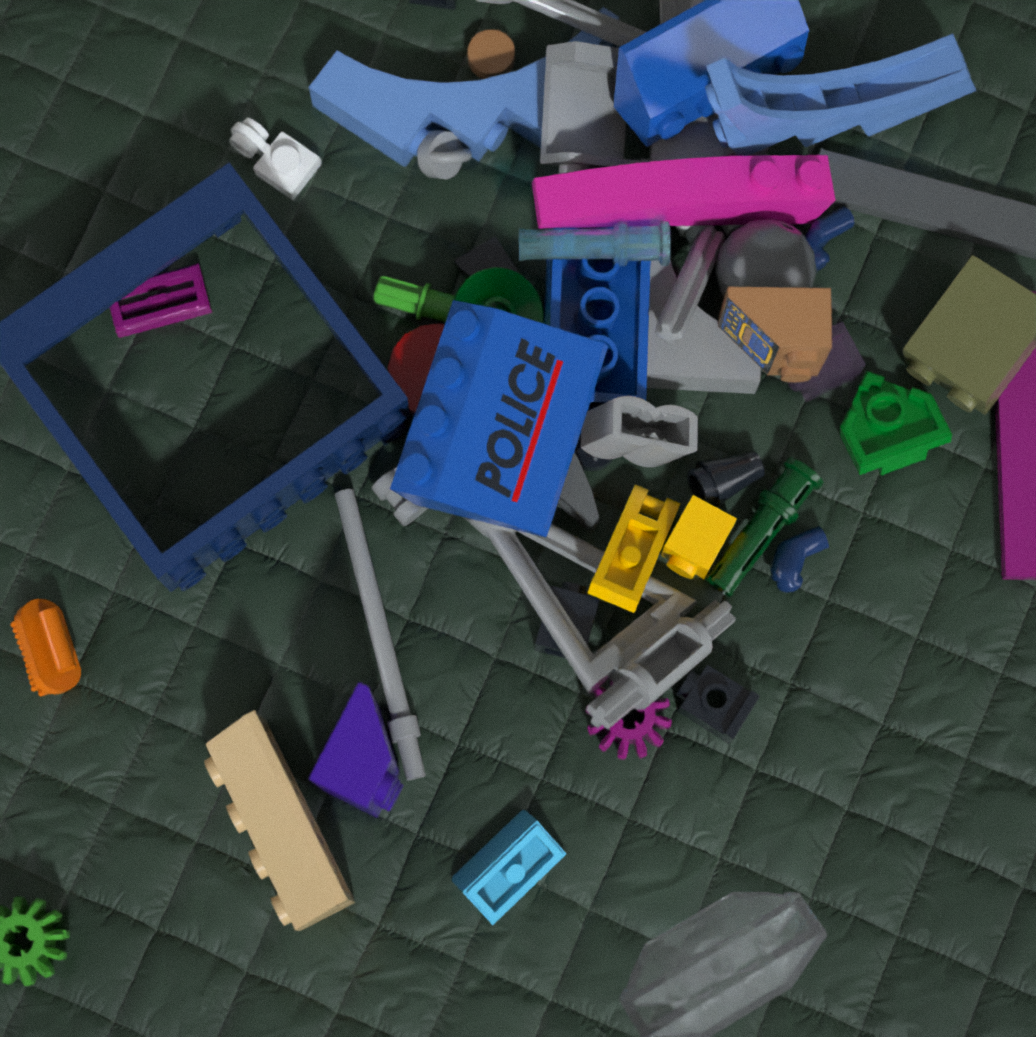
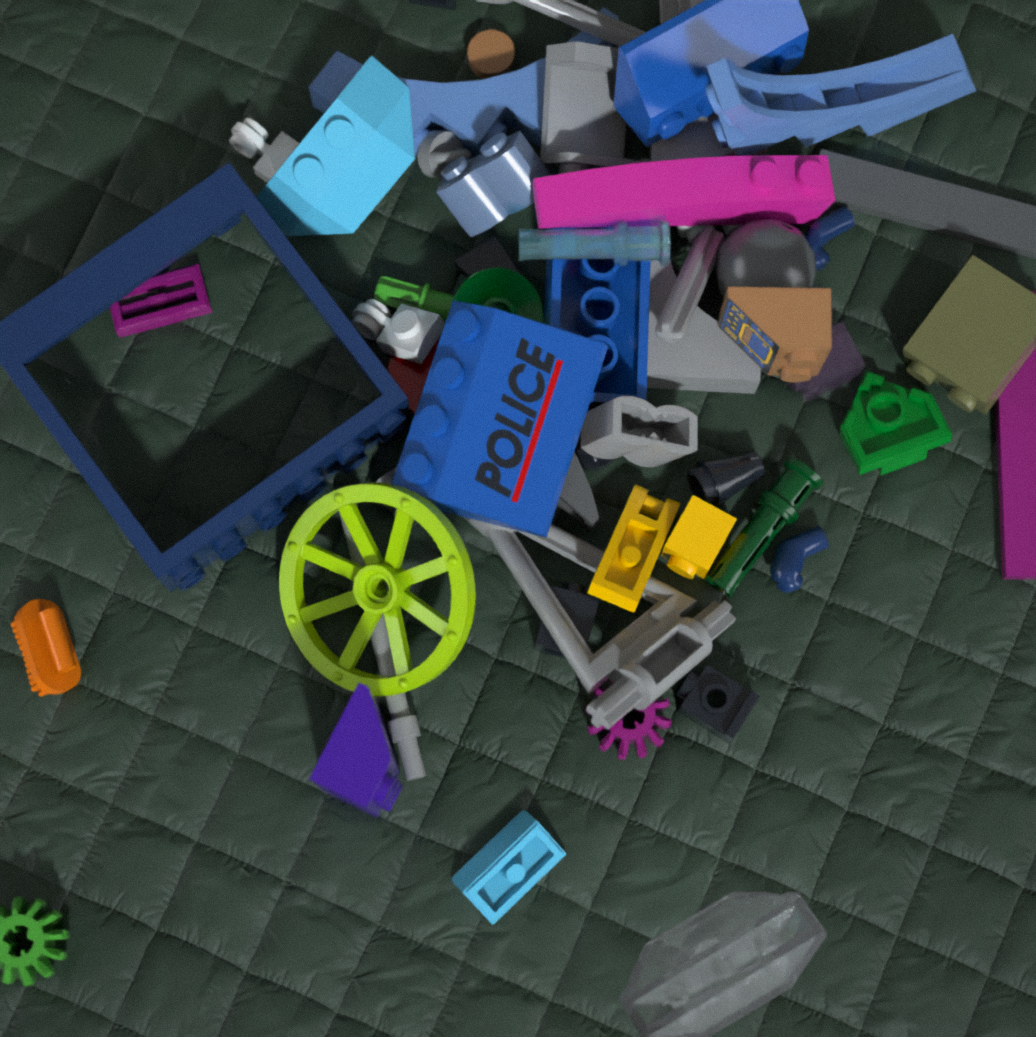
tan slope [204,710,355,931] -> none
none -> medium azure wedge [256,55,415,236]
none -> lime wheel [279,482,476,696]
none -> white plate [351,299,445,364]
none -> sand blue brick [436,131,551,237]

